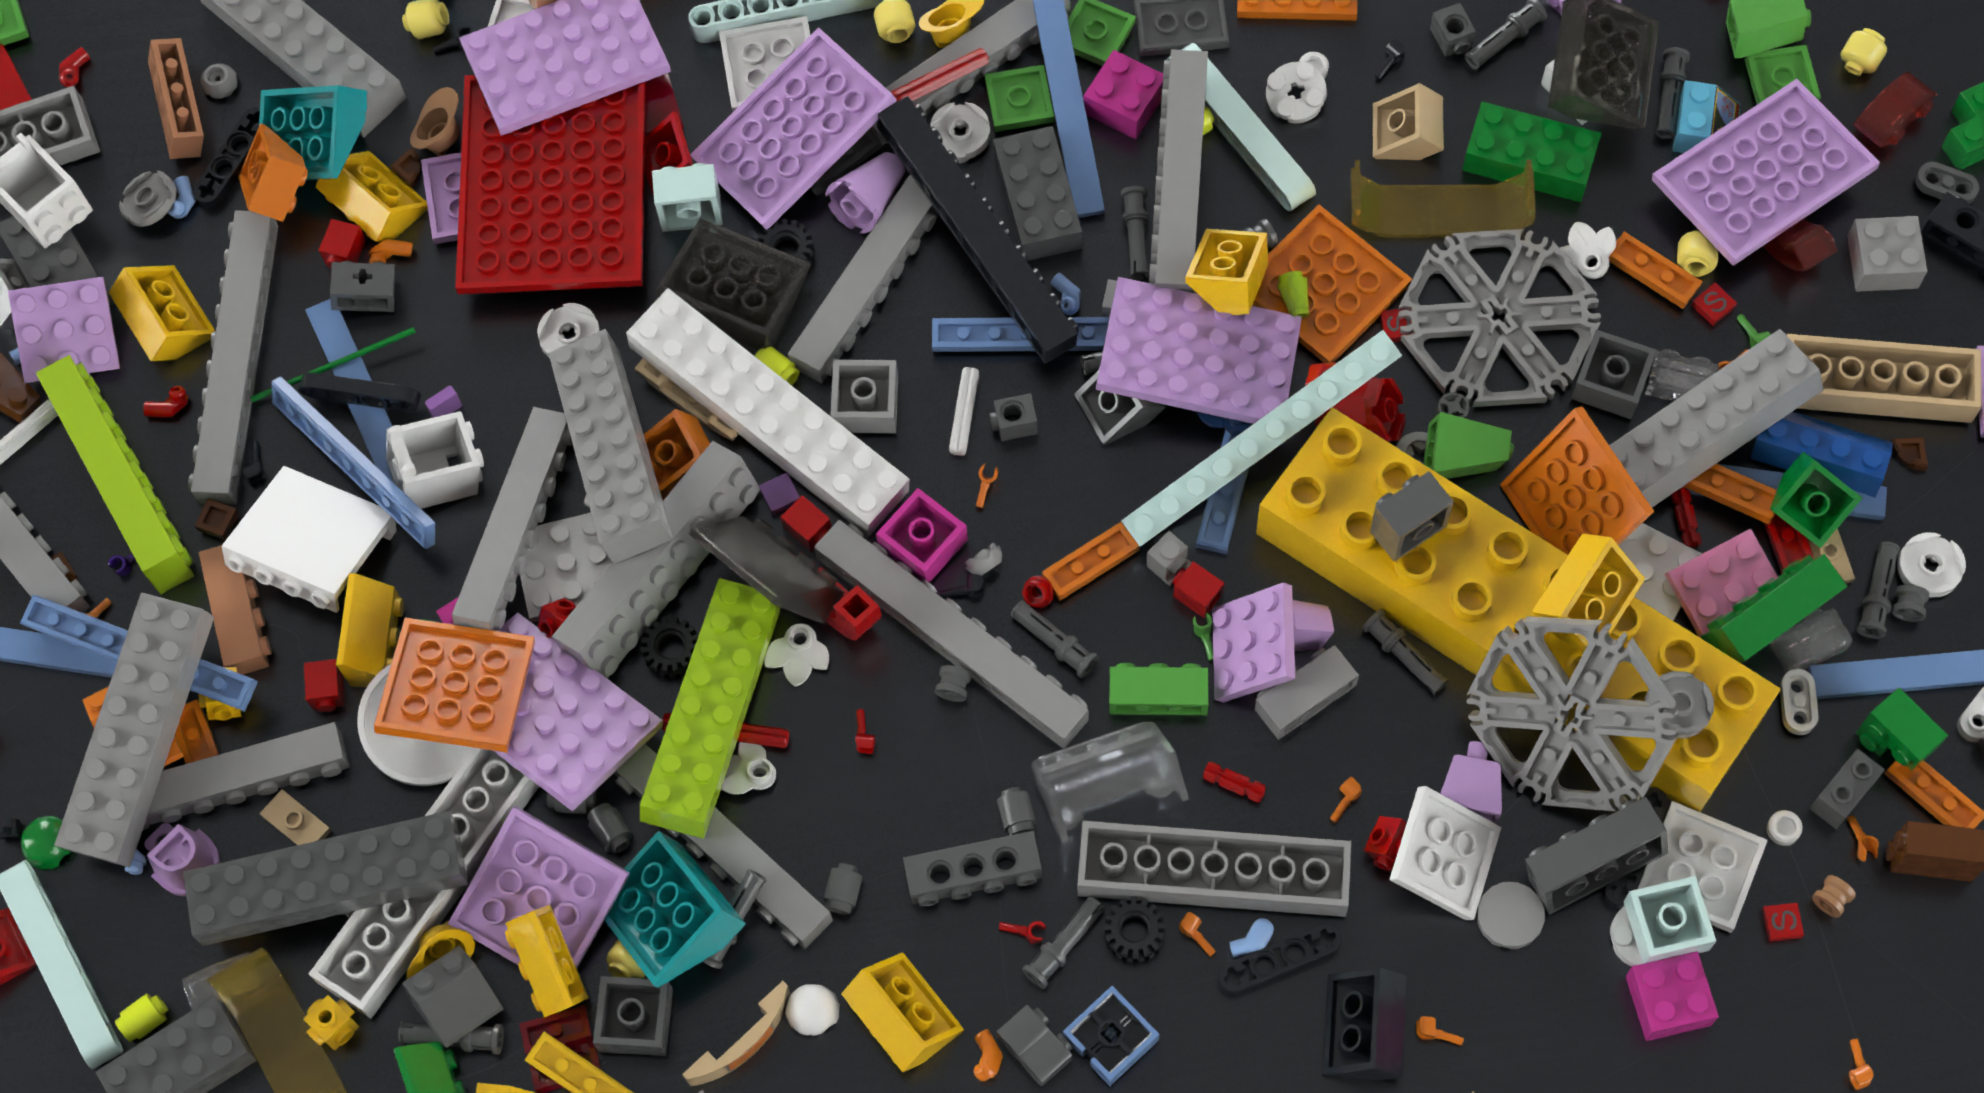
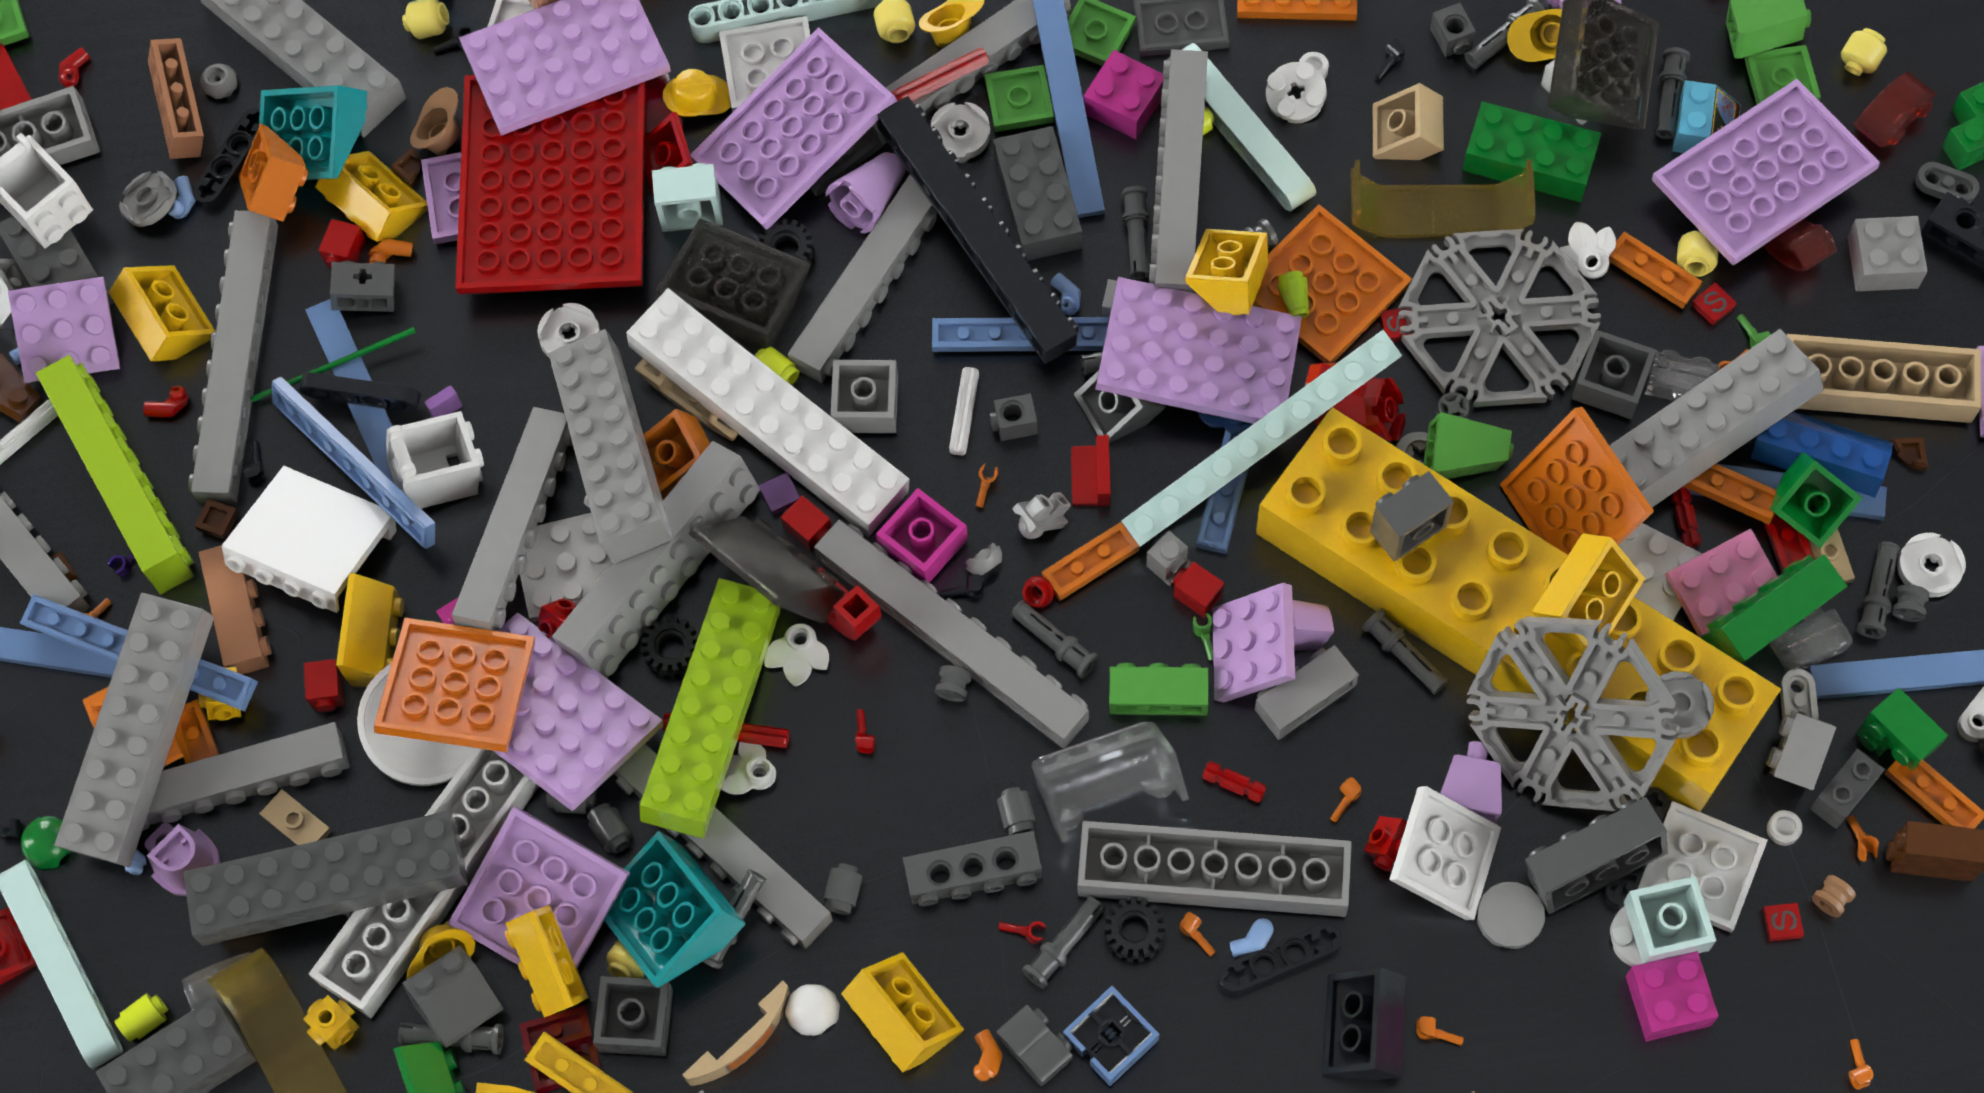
none -> yellow piece [663,69,731,116]
none -> light grey hips [1012,492,1071,539]
none -> red panel [1071,435,1110,507]
none -> yellow piece [1507,9,1581,62]
none -> light grey brick [1766,710,1836,790]

